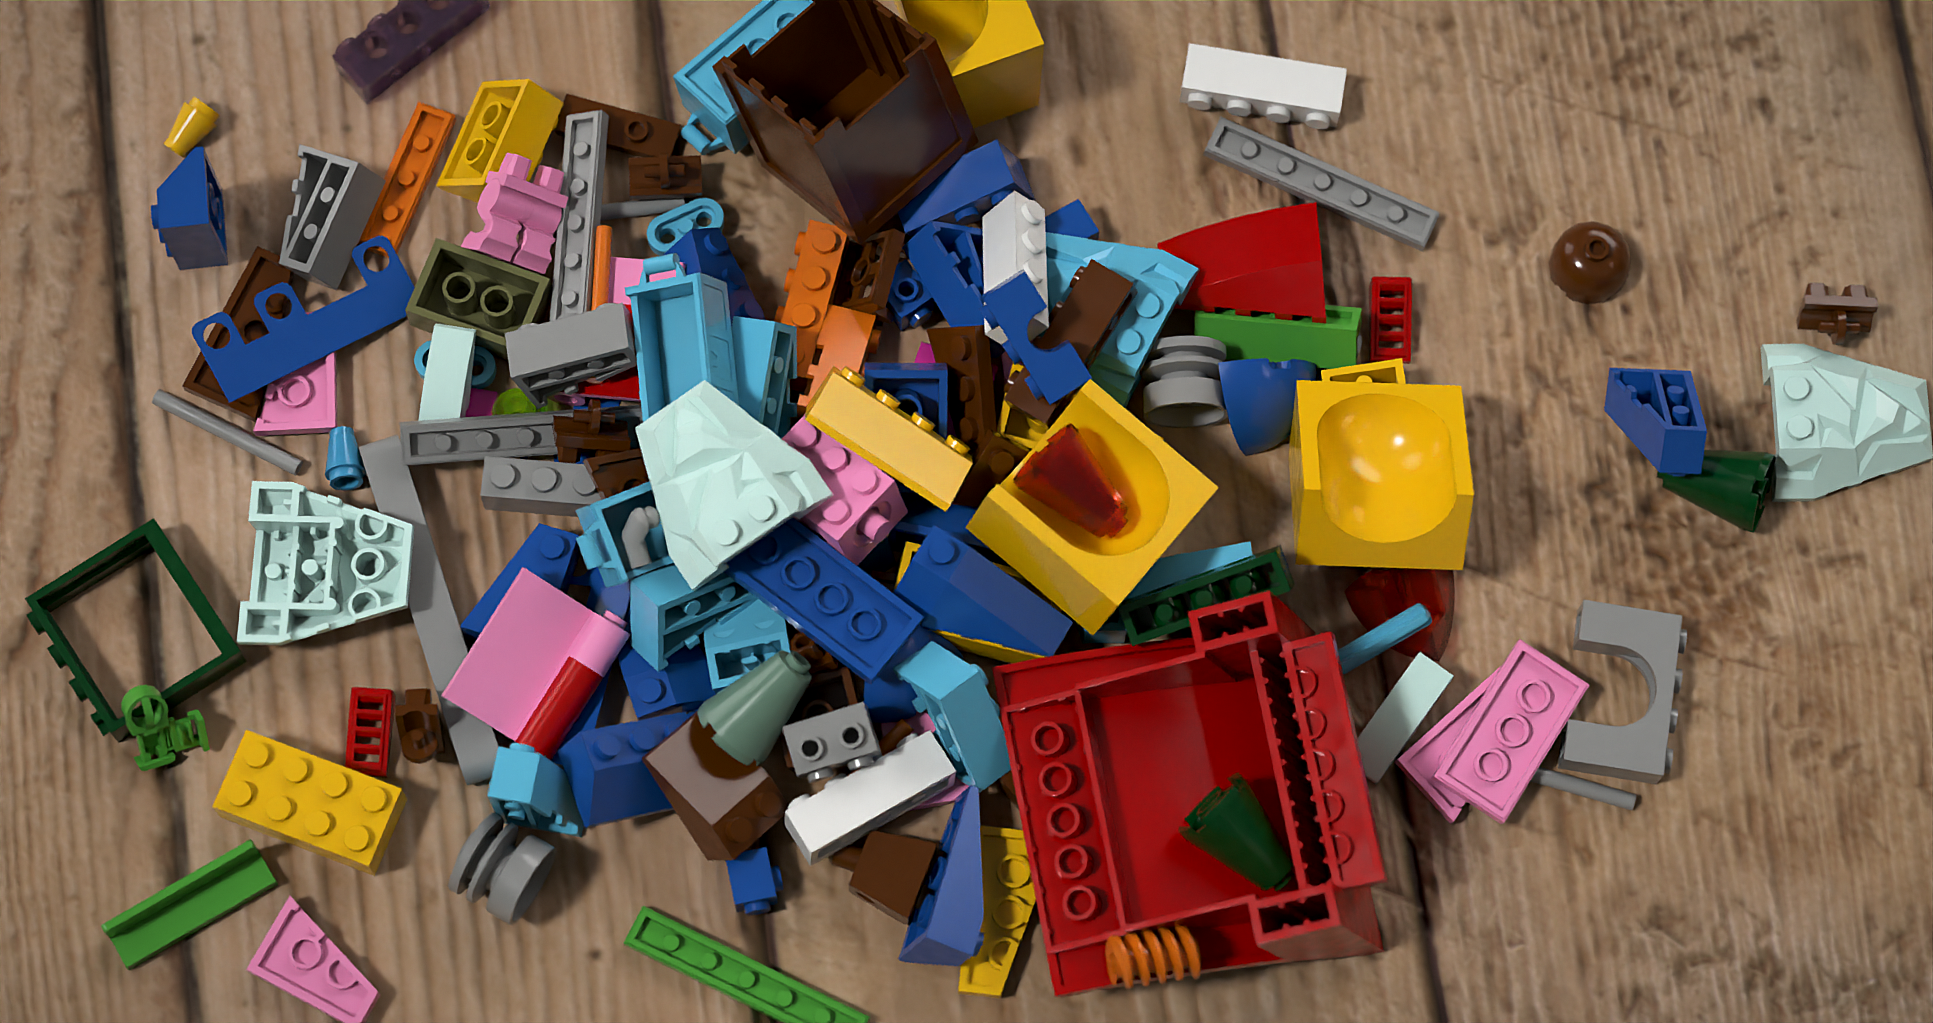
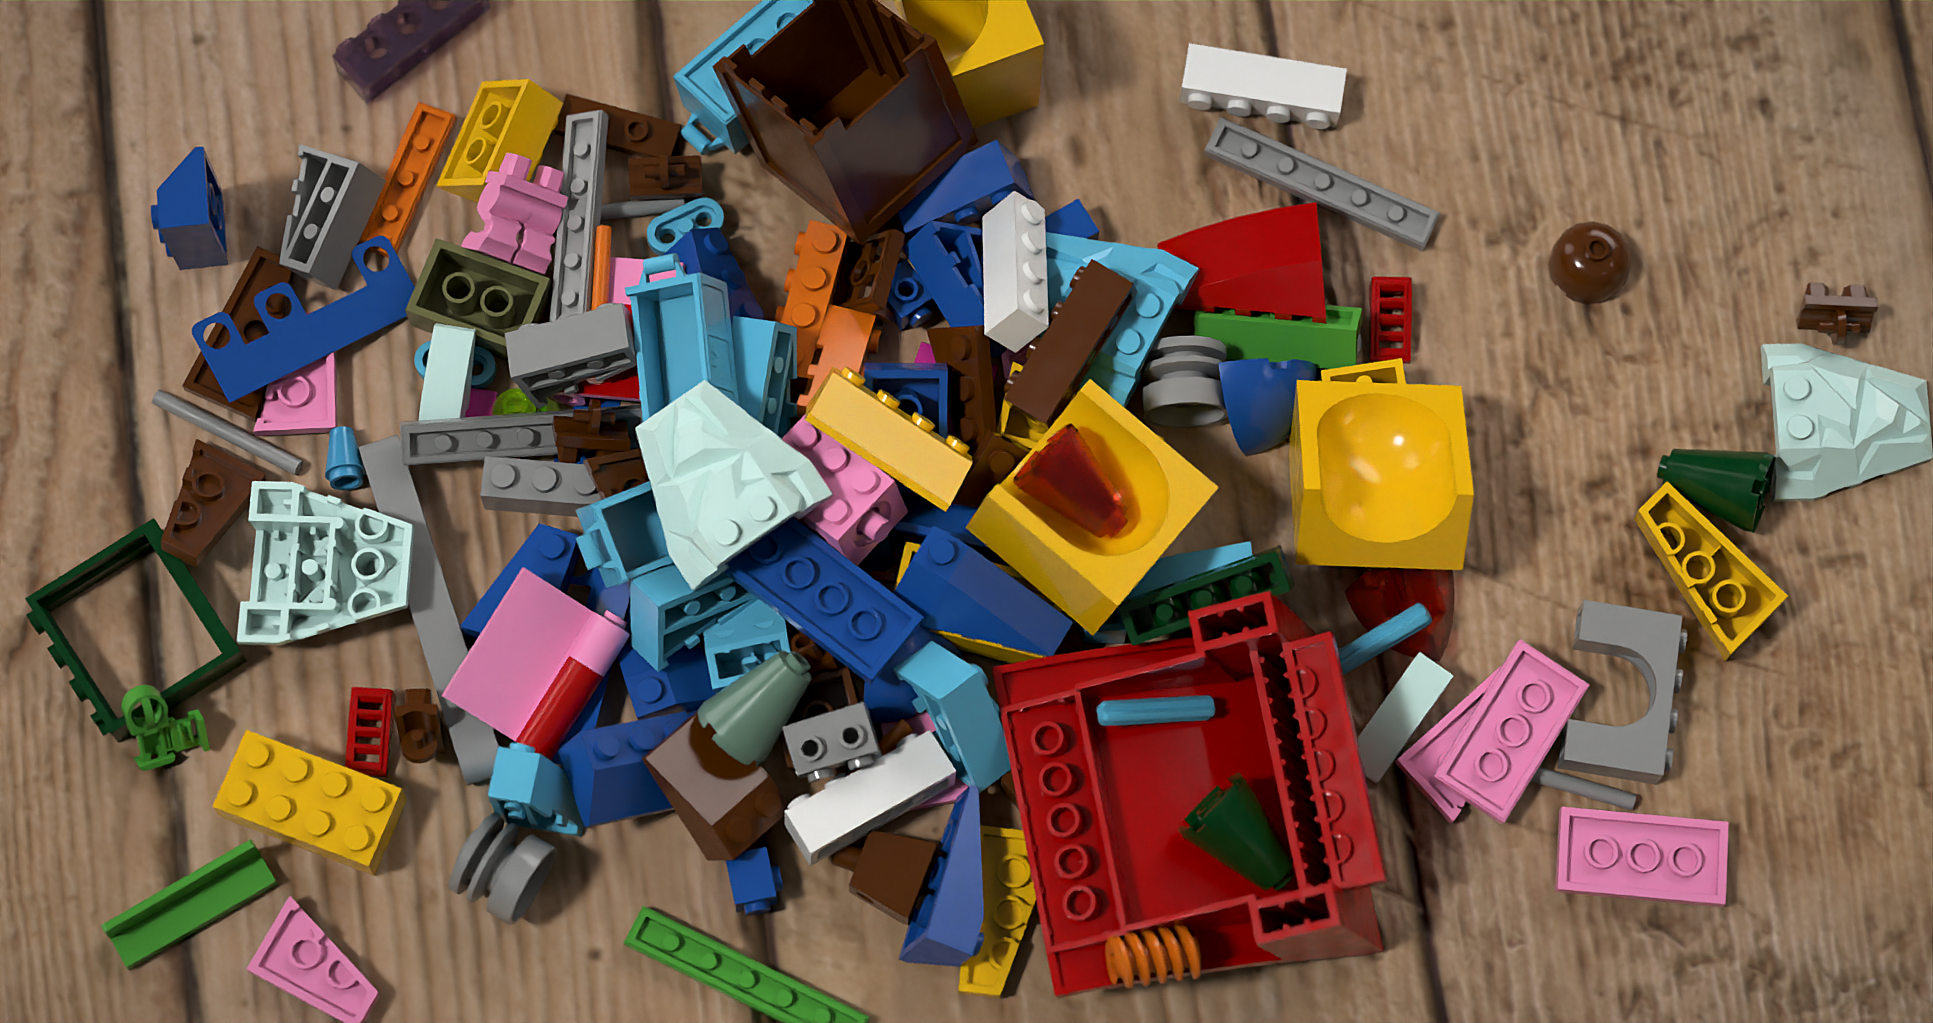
yellow cone [163,96,220,158] -> none
light grey arm [622,506,660,569] -> none
blue arch [979,269,1092,405] -> none
blue wedge [1604,368,1707,476] -> none
none -> reddish brown wing [161,439,266,568]
none -> medium azure axle [1097,695,1216,726]
none -> bright pink plate [1555,807,1729,907]
none -> yellow wedge [1634,482,1788,661]

